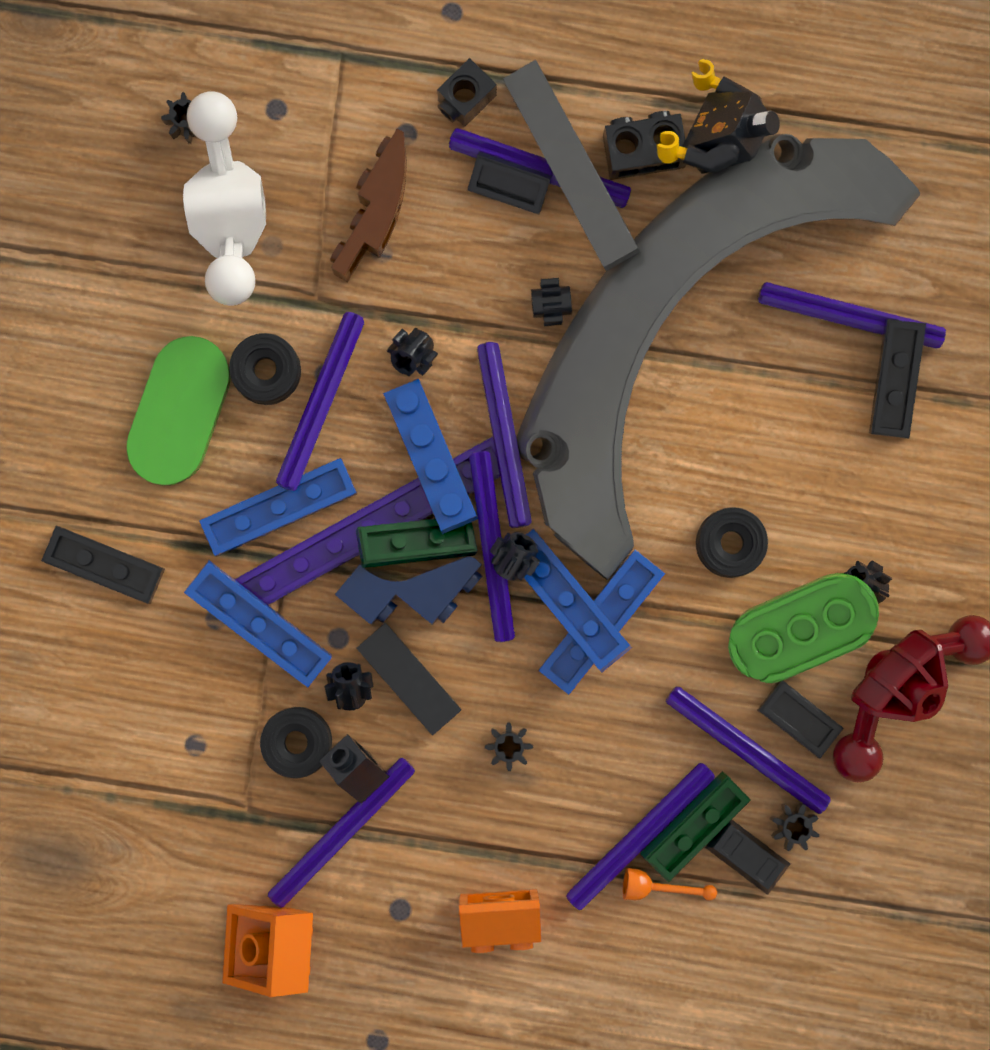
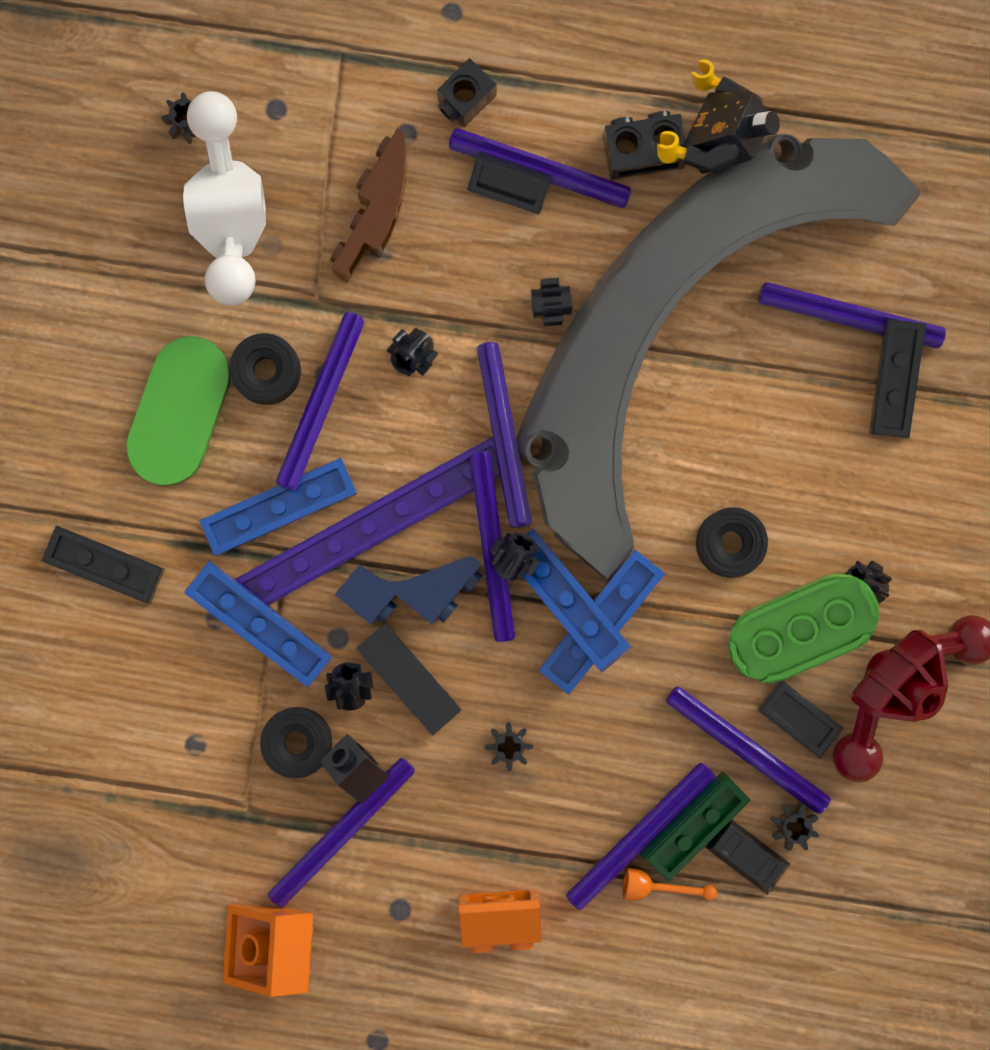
dark green tile [356,519,478,568] -> none
blue plate [383,379,478,534] -> none
dark grey tile [503,60,640,271] -> none

